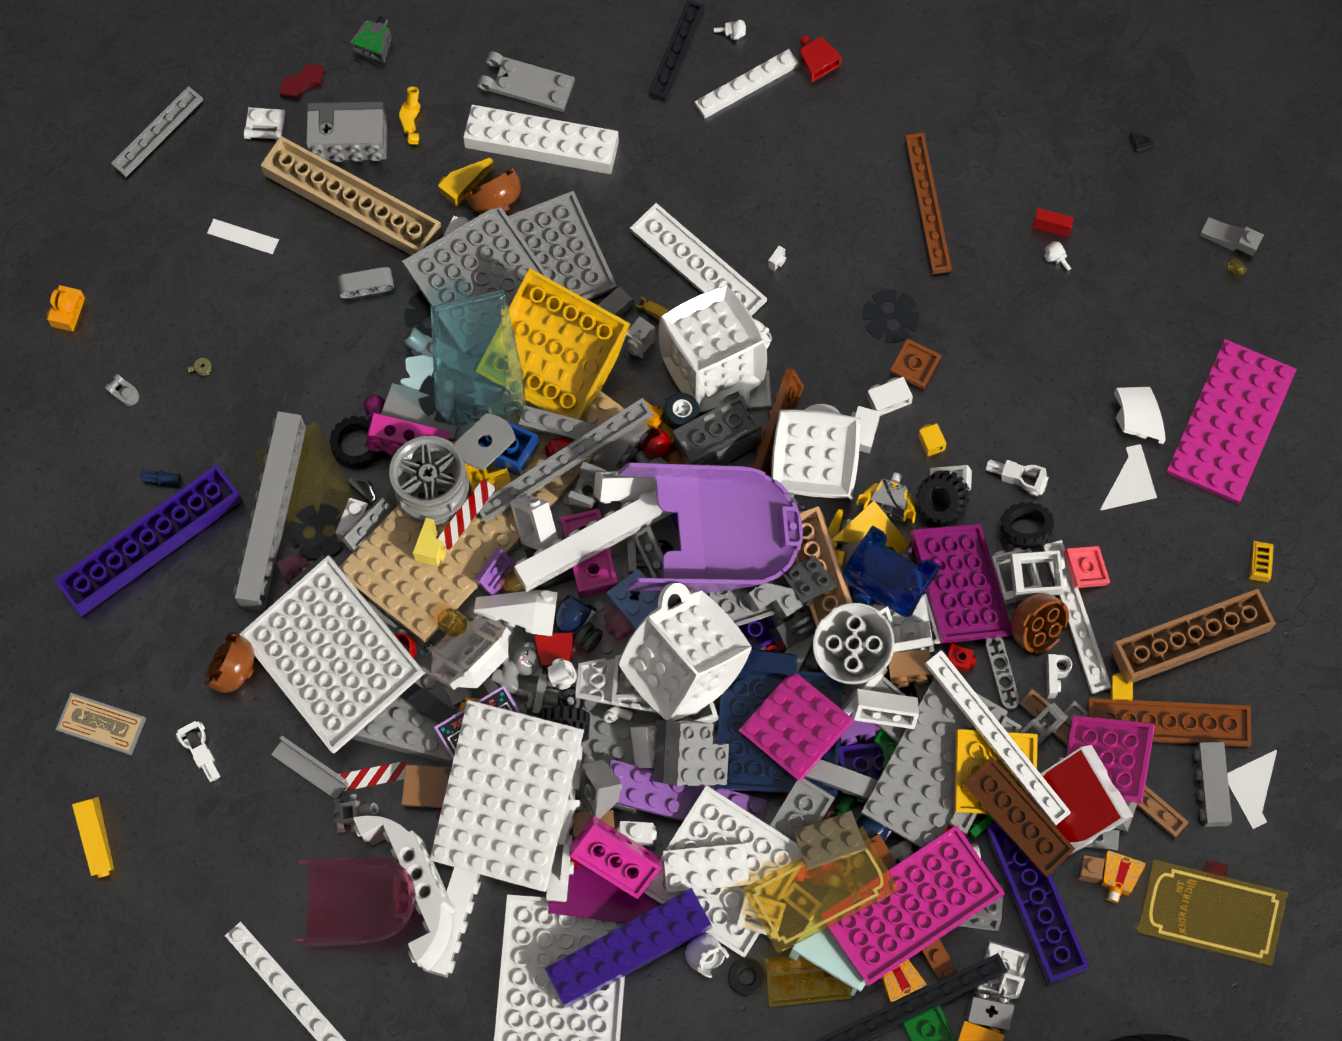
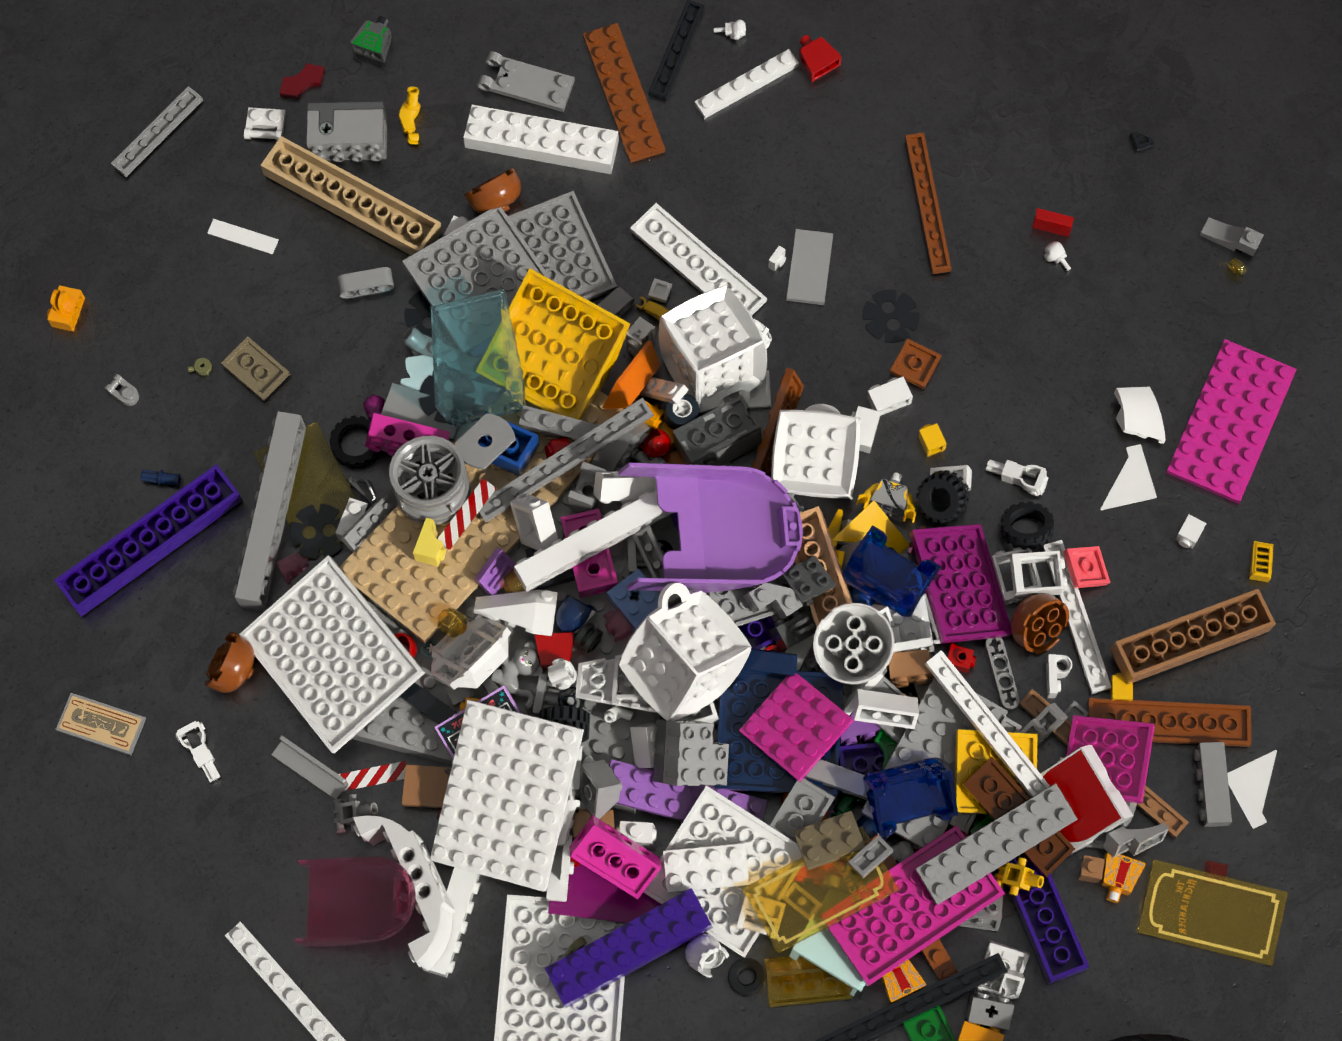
yellow slope [72,797,114,878] -> none
yellow slope [438,158,494,207] -> none
yellow plate [464,462,511,493] -> none
none -> dark tan plate [221,336,290,401]
none -> olive piece [565,936,587,956]
none -> dark orange plate [583,23,665,163]
none -> orange slope [602,340,661,409]
none -> white plate [639,377,689,404]
none -> white plate [648,278,672,303]
none -> light grey tile [786,229,833,305]
none -> light grey plate [848,835,893,879]
none -> clear blue windscreen [863,757,958,836]
none -> light grey plate [915,784,1078,905]
none -> yellow piece [994,857,1044,896]
none -> light grey slope [1103,823,1169,858]
none -> white brick [1175,515,1206,549]

